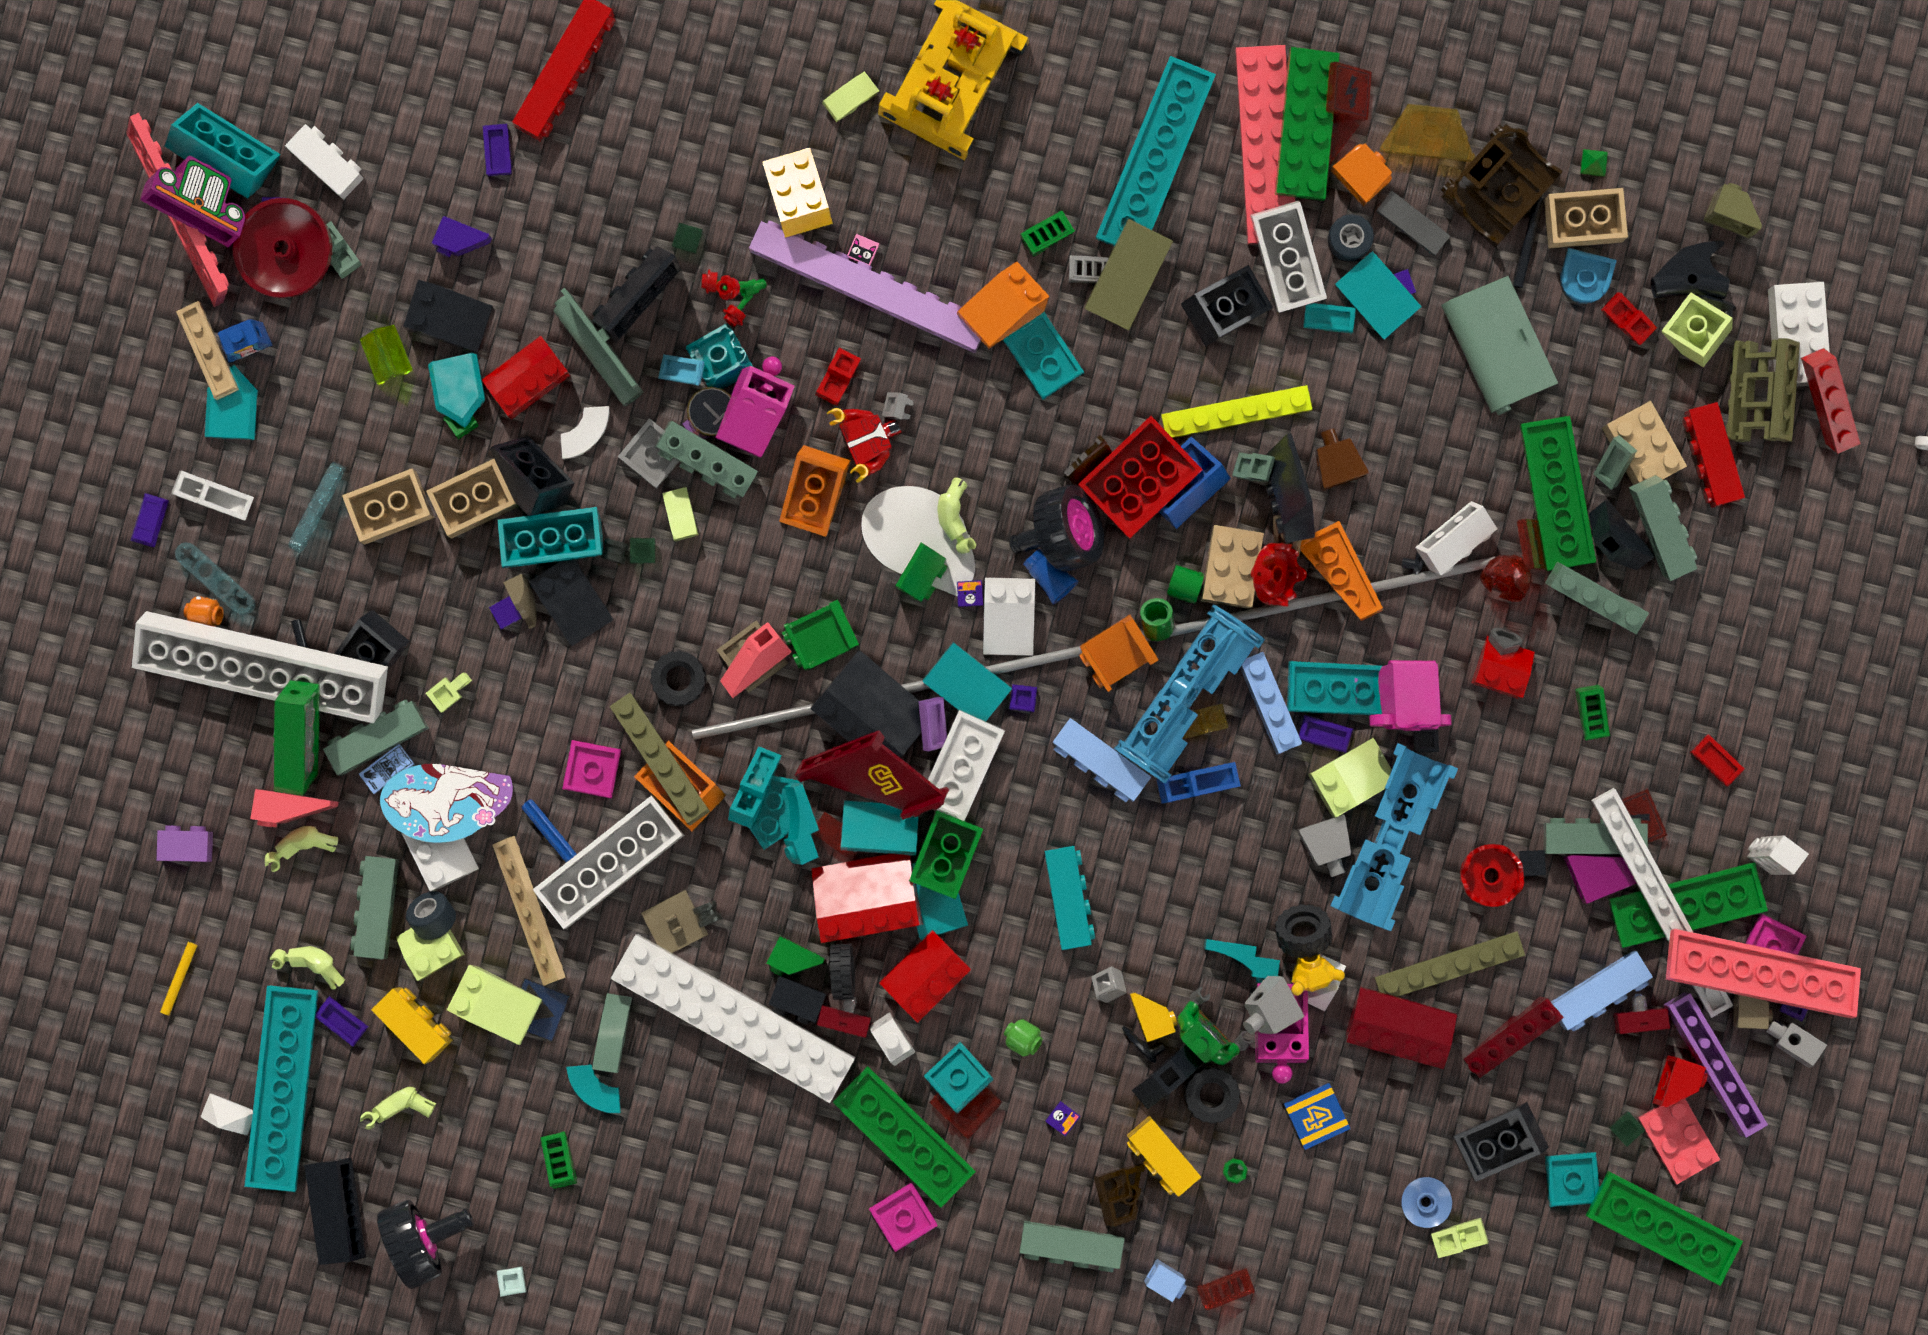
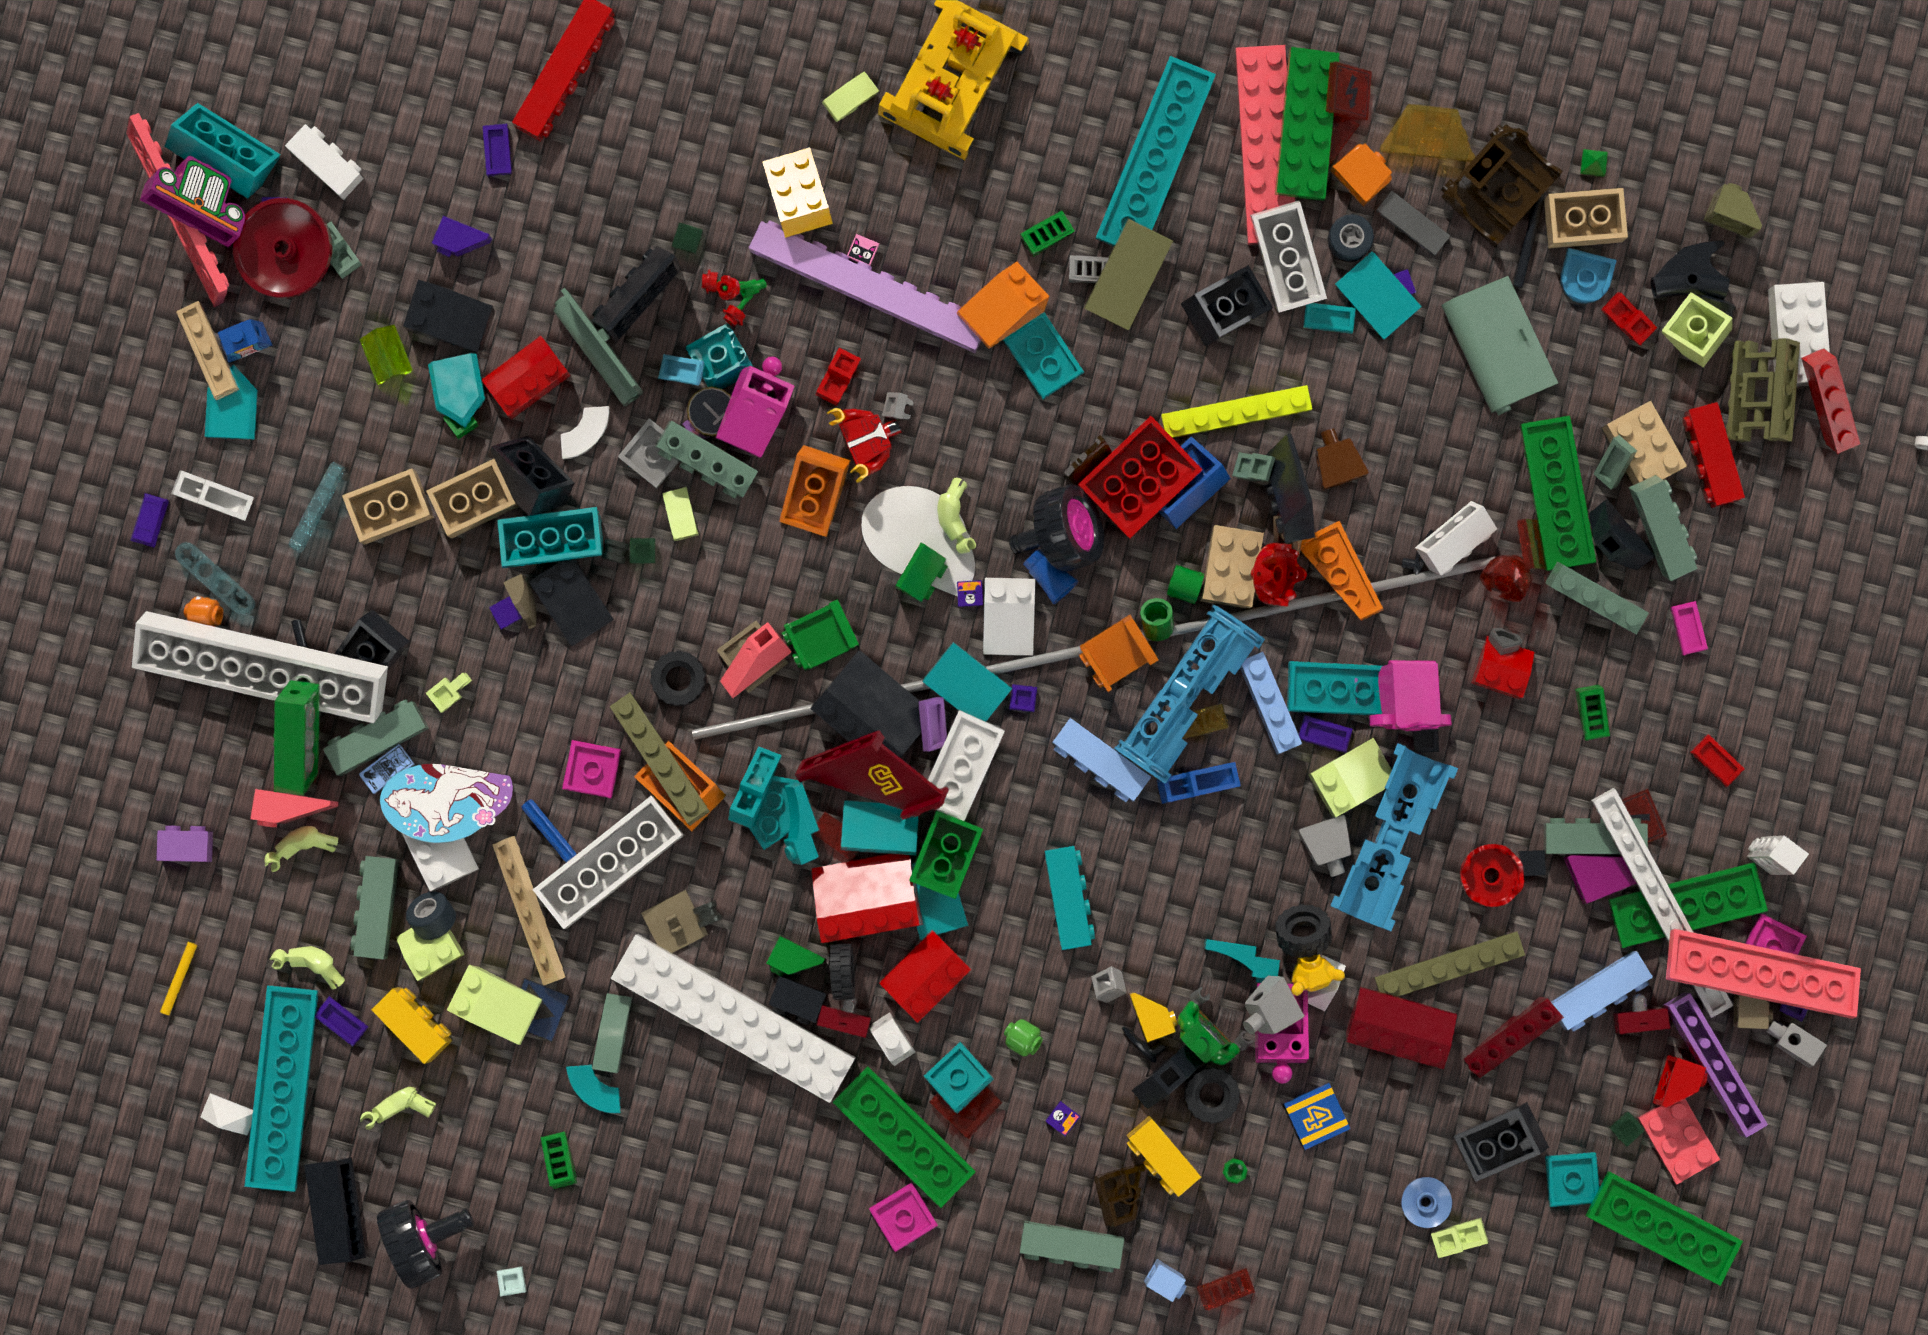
none -> dark pink tile [1670,601,1708,656]

